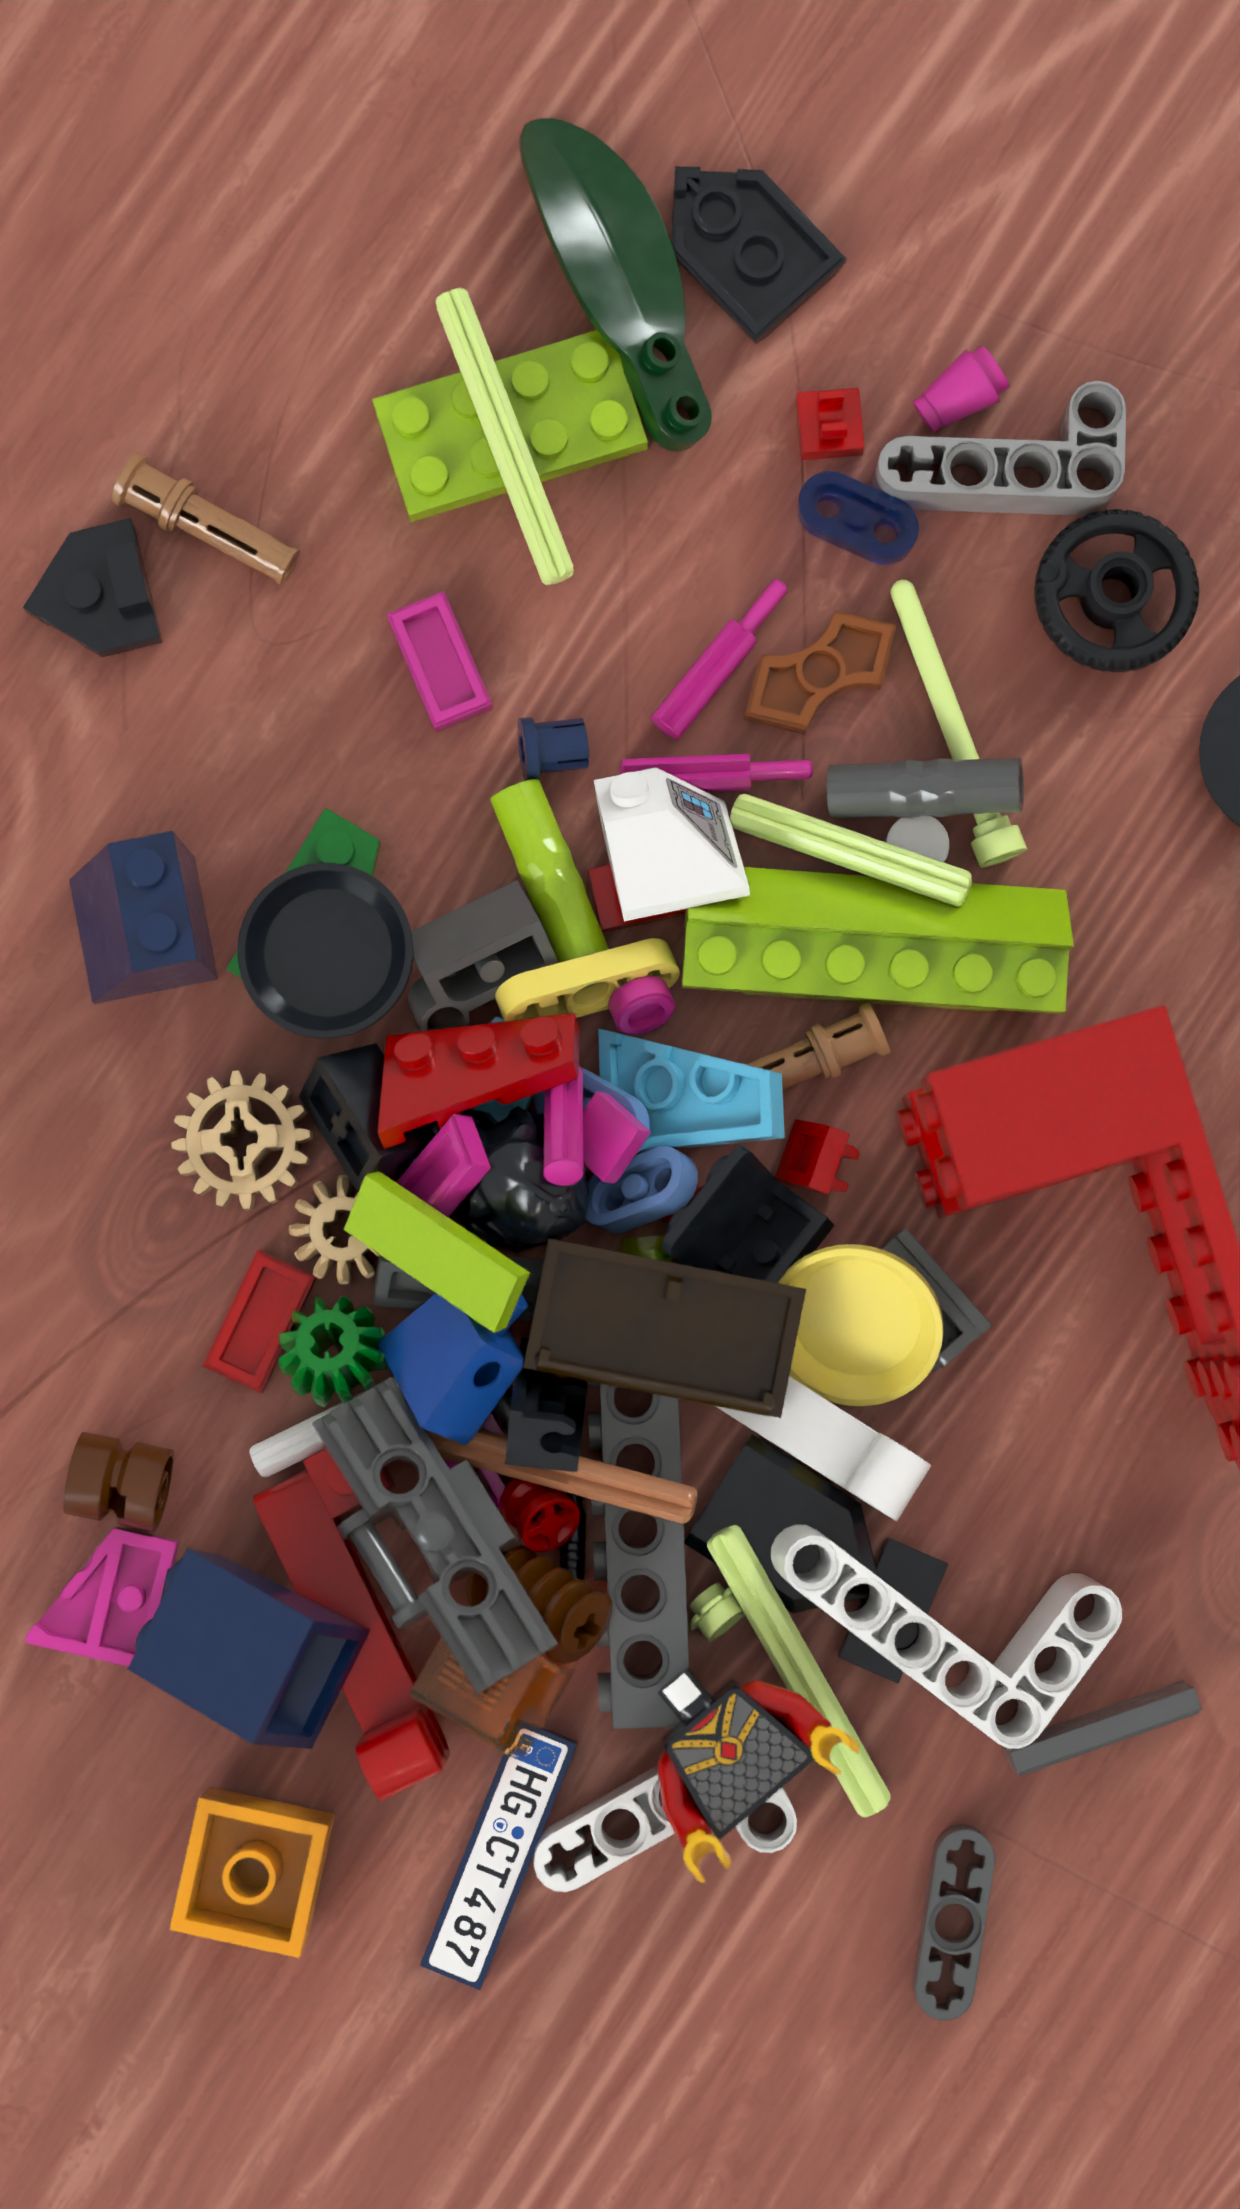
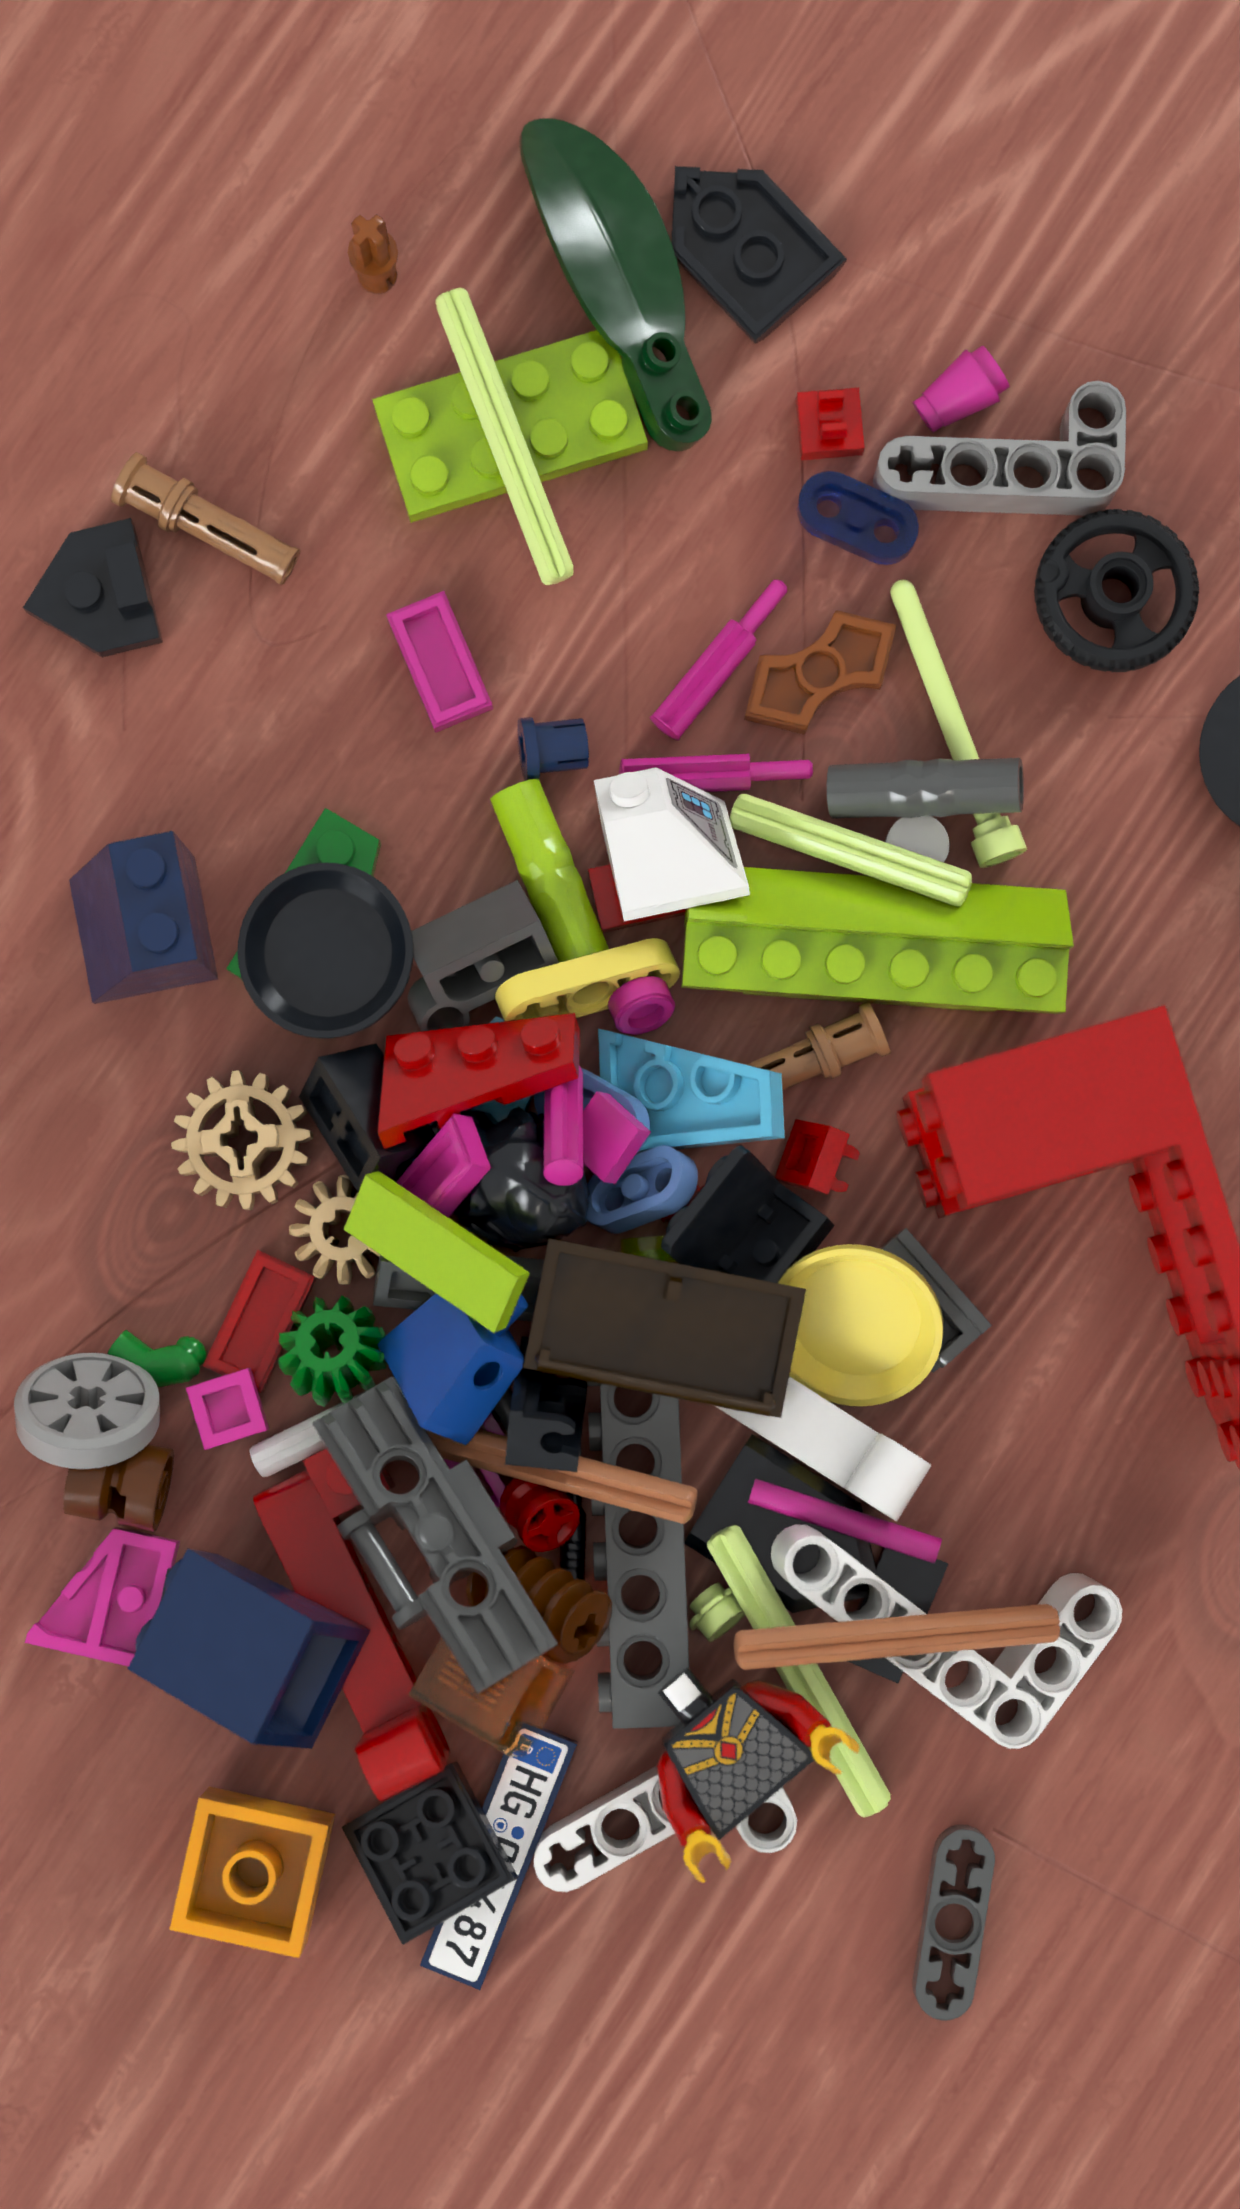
dark grey tile [1001,1680,1202,1776] -> none
none -> light grey wheel [14,1353,160,1469]
none -> green arm [107,1330,207,1387]
none -> dark pink tile [186,1368,270,1450]
none -> black tile [342,1761,519,1945]
none -> dark orange axle [348,214,398,294]
none -> nougat axle [734,1604,1060,1670]
none -> dark pink bar [748,1478,942,1564]

